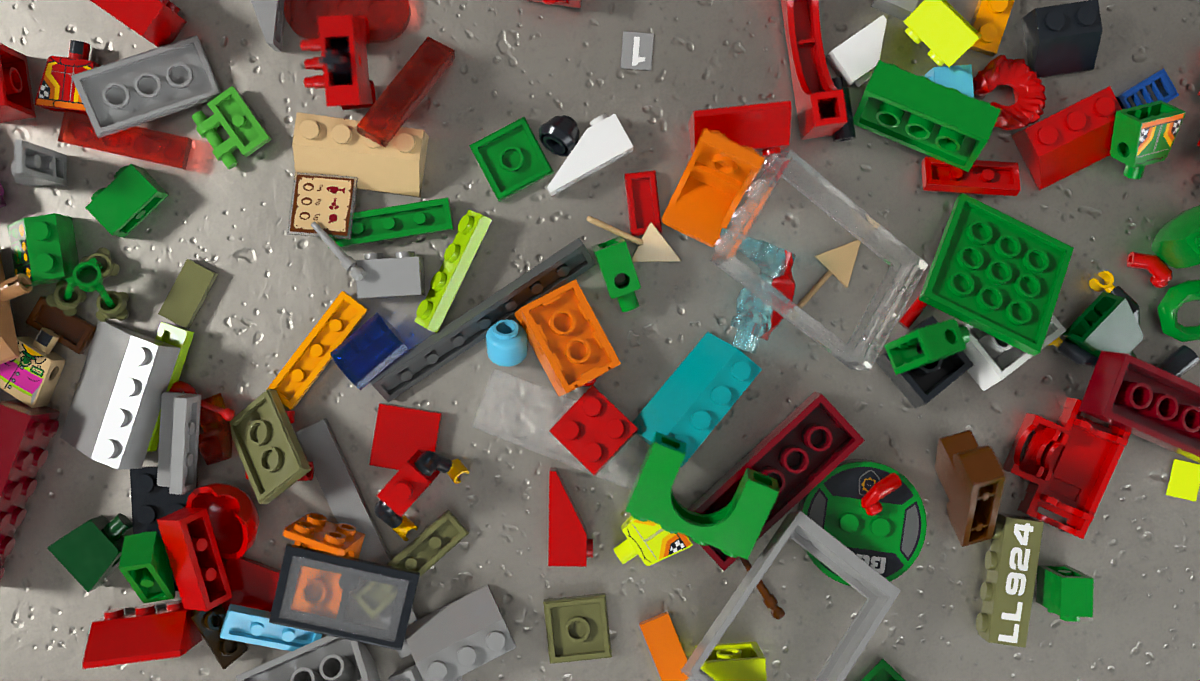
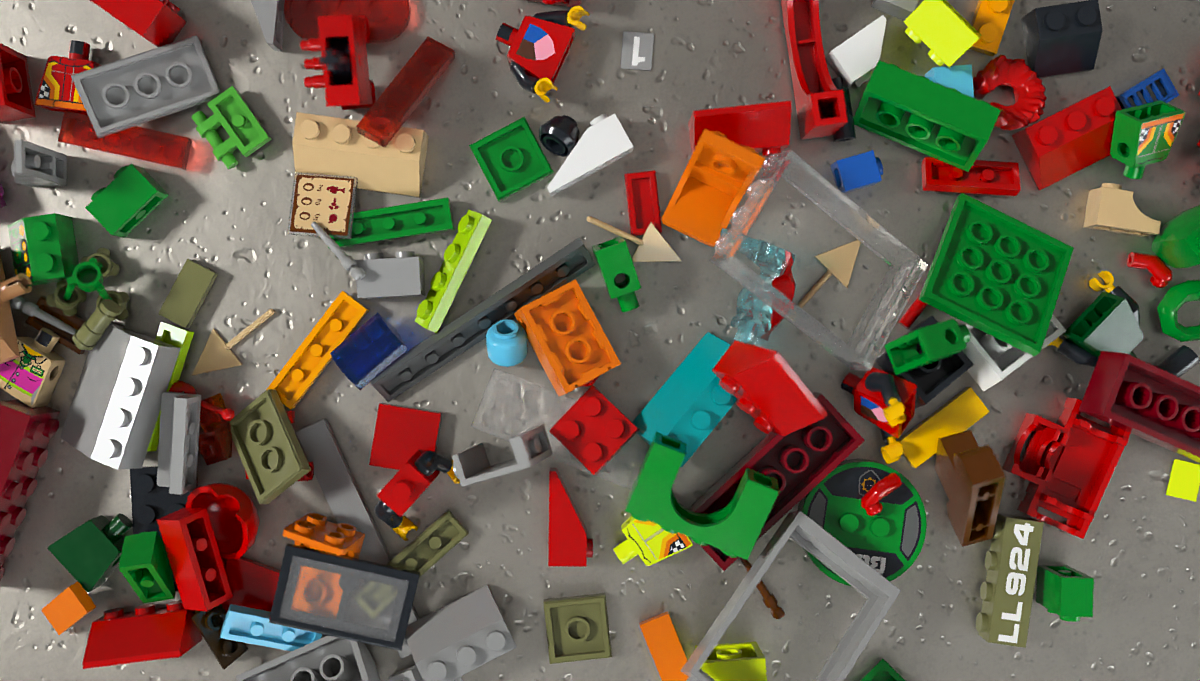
none -> light grey piece [10,296,78,335]
none -> orange tile [41,581,96,635]
none -> olive piece [72,299,120,350]
none -> tan piece [191,309,275,376]
none -> light grey panel [452,424,553,487]
none -> torso [496,6,590,103]
none -> red slope [712,340,828,436]
none -> blue brick [830,150,883,195]
none -> torso [841,367,917,464]
none -> yellow tile [897,387,989,469]
none -> tan arch [1084,183,1161,237]

